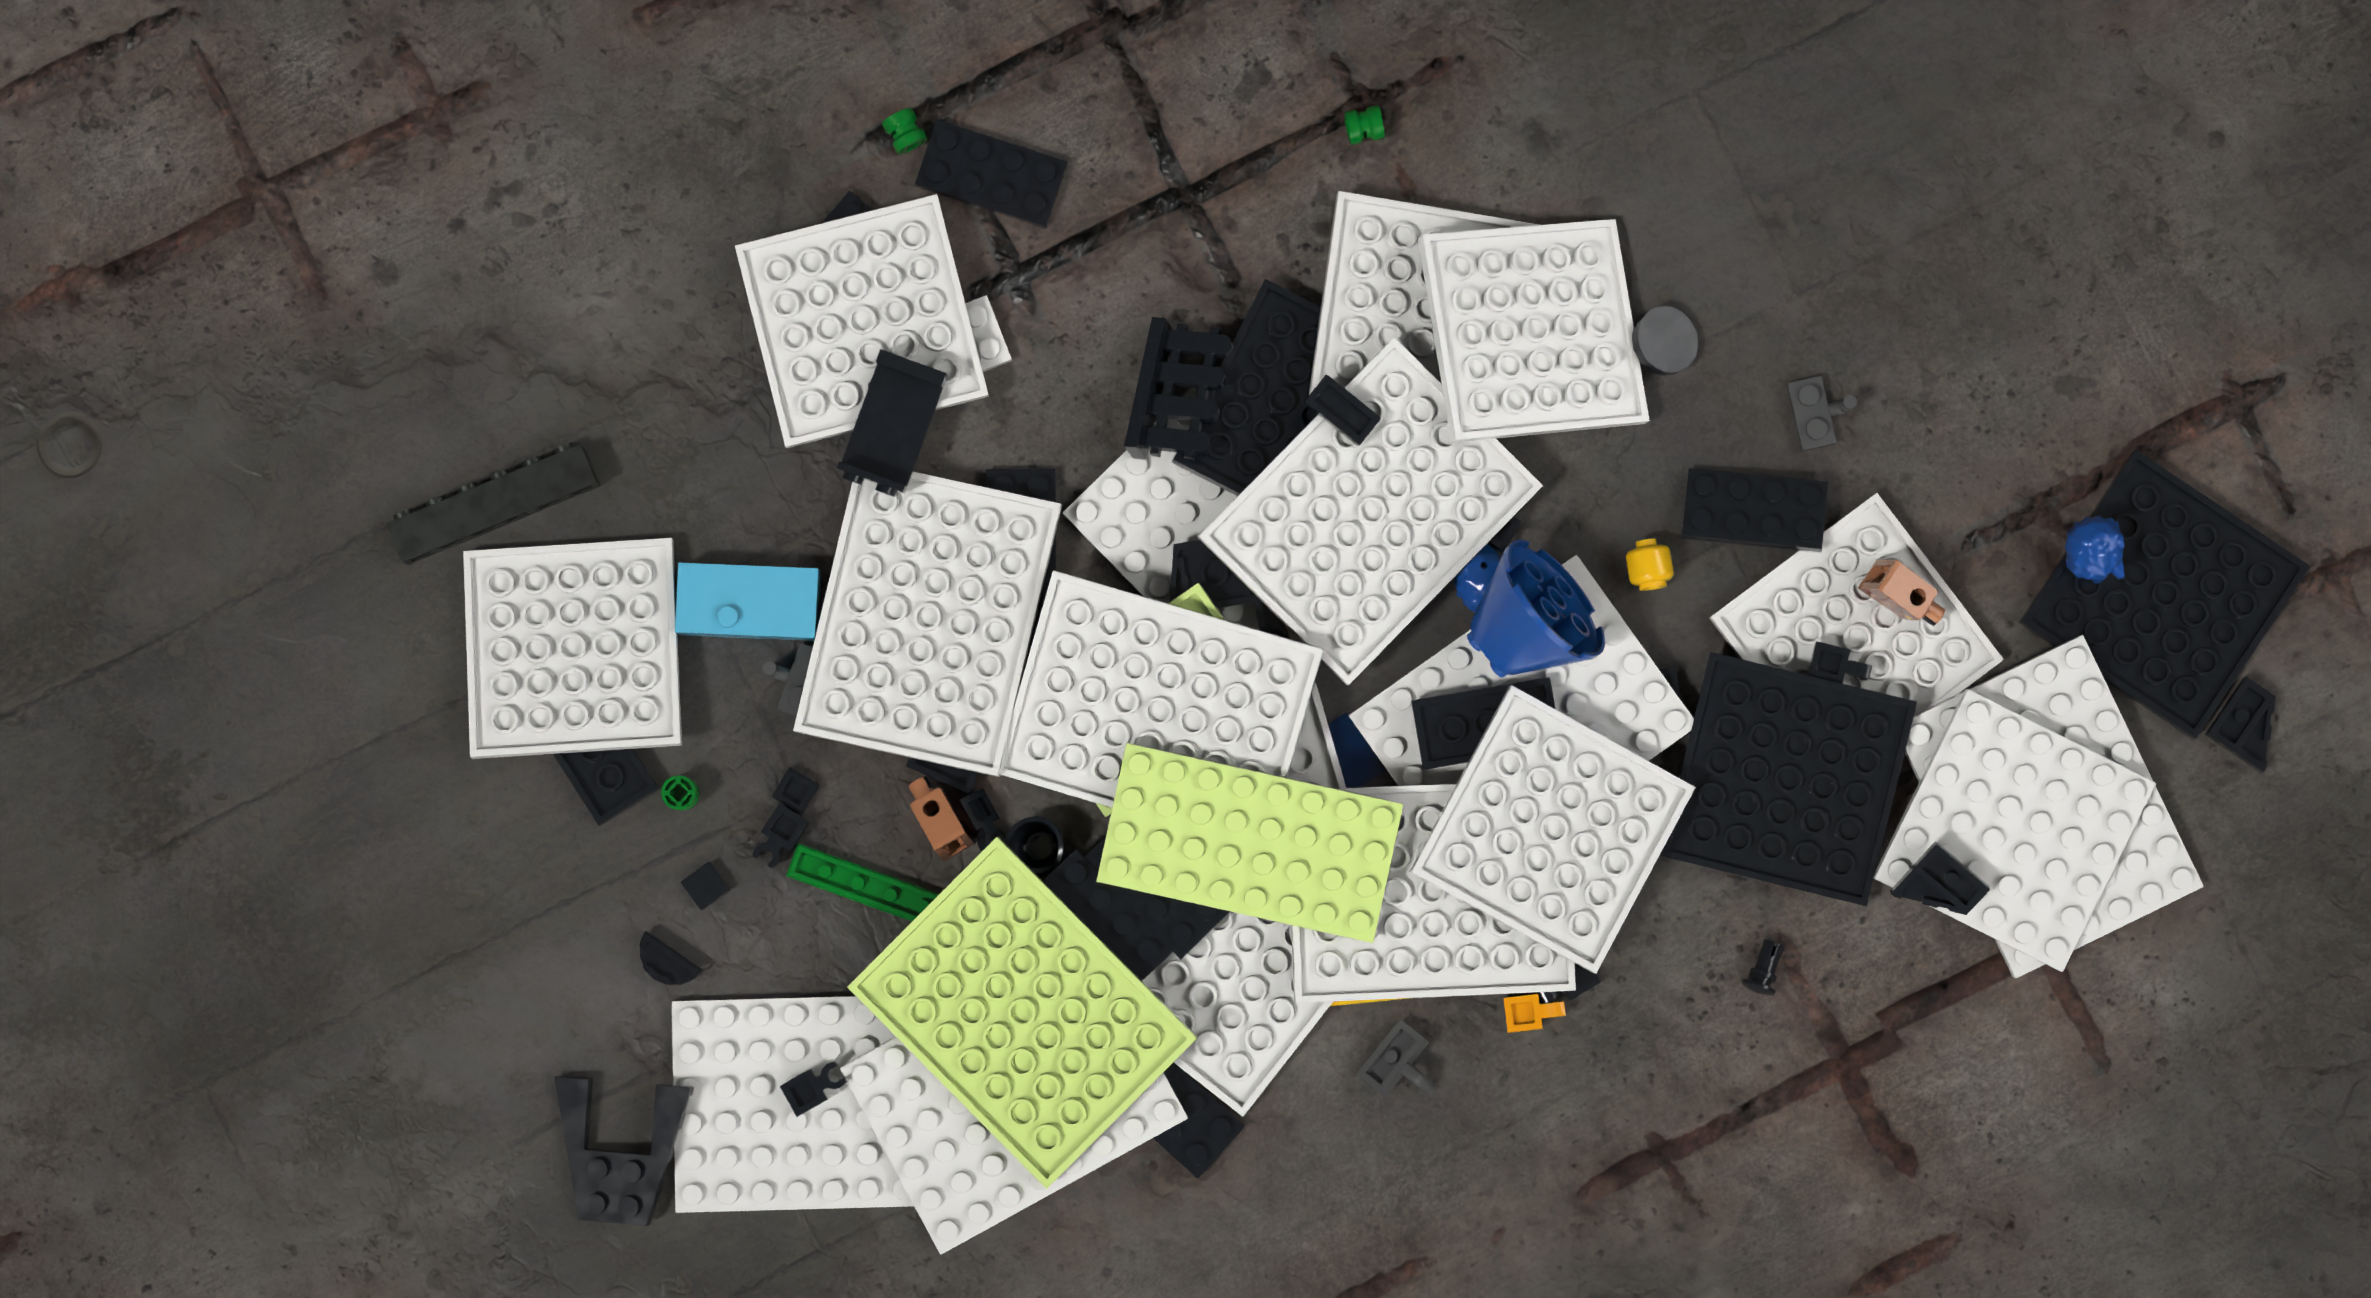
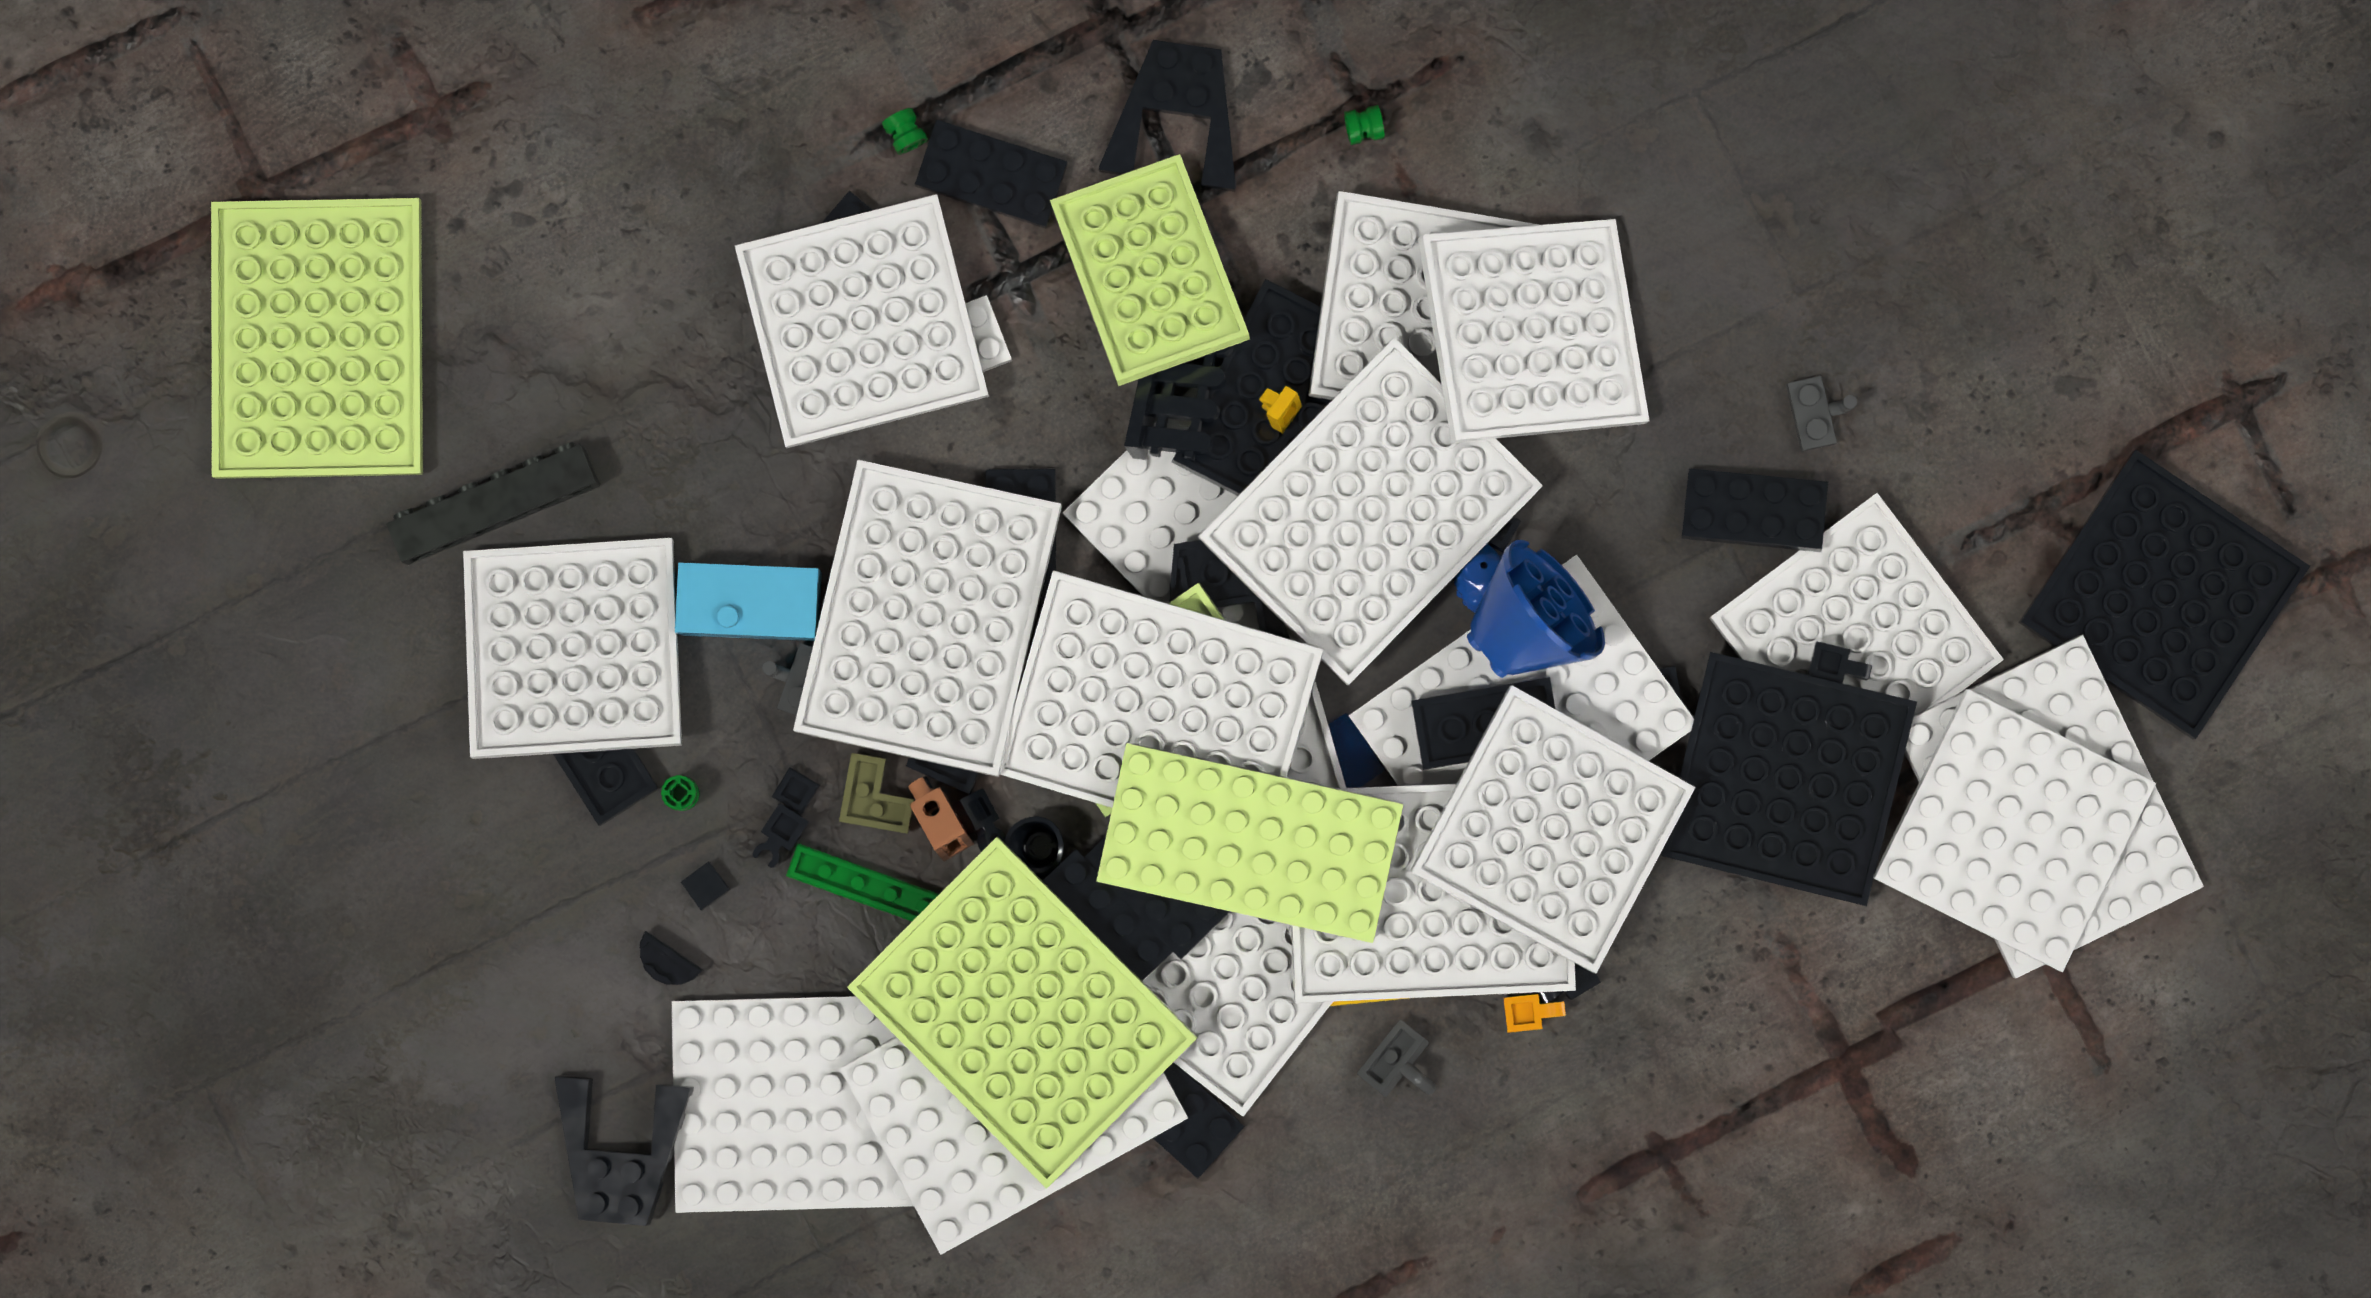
black plate [780,1062,847,1117] -> none
black panel [837,349,948,497] -> none
black tile [1303,374,1381,446] -> none
yellow head [1626,539,1674,591] -> none
black tile [1632,306,1699,375] -> none
black pin [1741,939,1785,996] -> none
nougat torso [1858,559,1945,626] -> none
black wing [1890,841,1990,915] -> none
blue animal [2065,516,2125,583] -> none
black wing [2205,677,2276,773] -> none
none -> yellowish green plate [211,198,423,479]
none -> olive plate [839,753,915,834]
none -> yellowish green plate [1050,154,1250,386]
none -> black wing [1099,40,1236,192]
none -> yellow tile [1259,386,1302,434]

